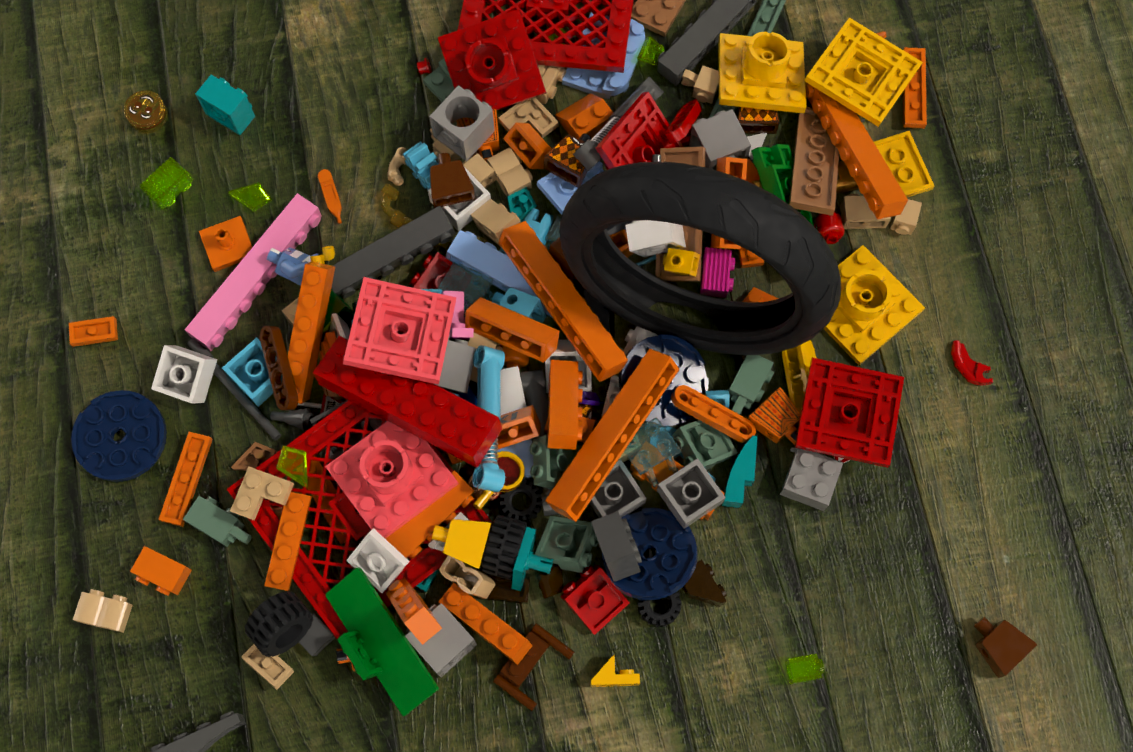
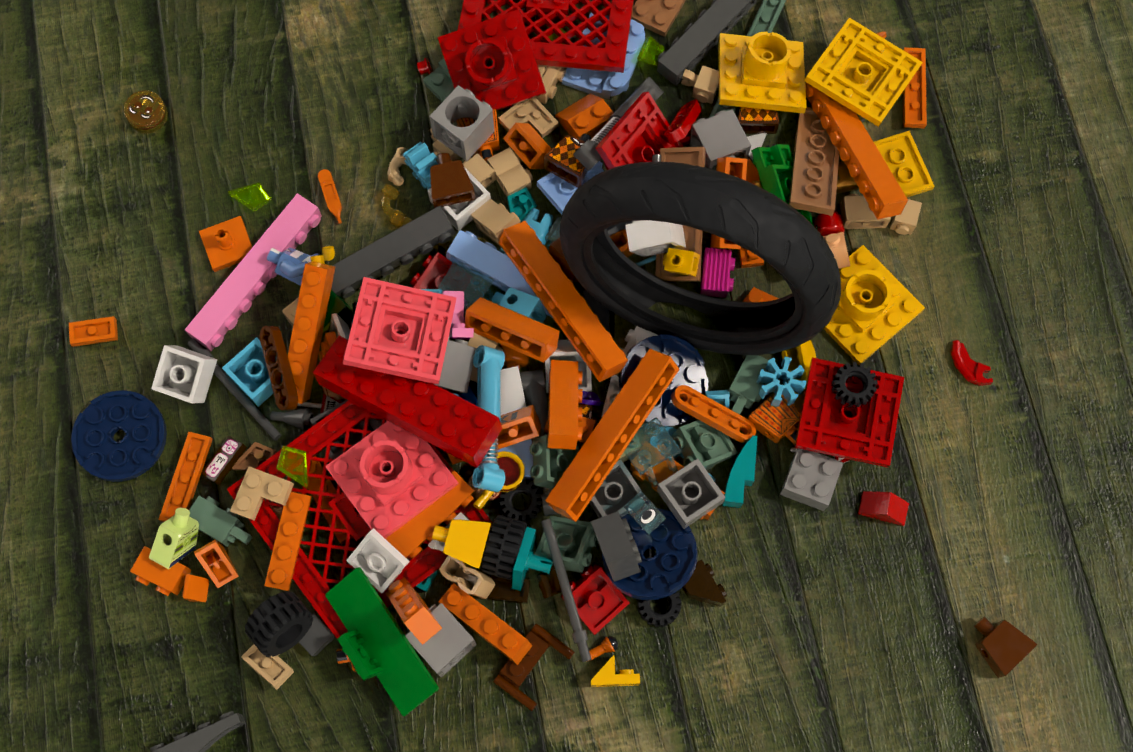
tan brick [73,589,133,633] -> none
clear neon green brick [139,157,194,210] -> none
teal brick [195,75,255,135] -> none
clear neon green brick [785,653,825,685] -> none
none -> yellowish green torso [149,508,199,569]
none -> orange slope [182,574,209,602]
none -> orange slope [194,540,239,588]
none -> tile [201,436,247,485]
none -> dark grey bar [541,519,592,662]
none -> orange piece [586,636,618,662]
none -> clear light blue brick [624,491,666,535]
none -> medium azure gear [757,356,806,407]
none -> light nougat brick [823,232,850,269]
none -> black tyre [831,362,878,408]
none -> red slope [858,491,909,526]

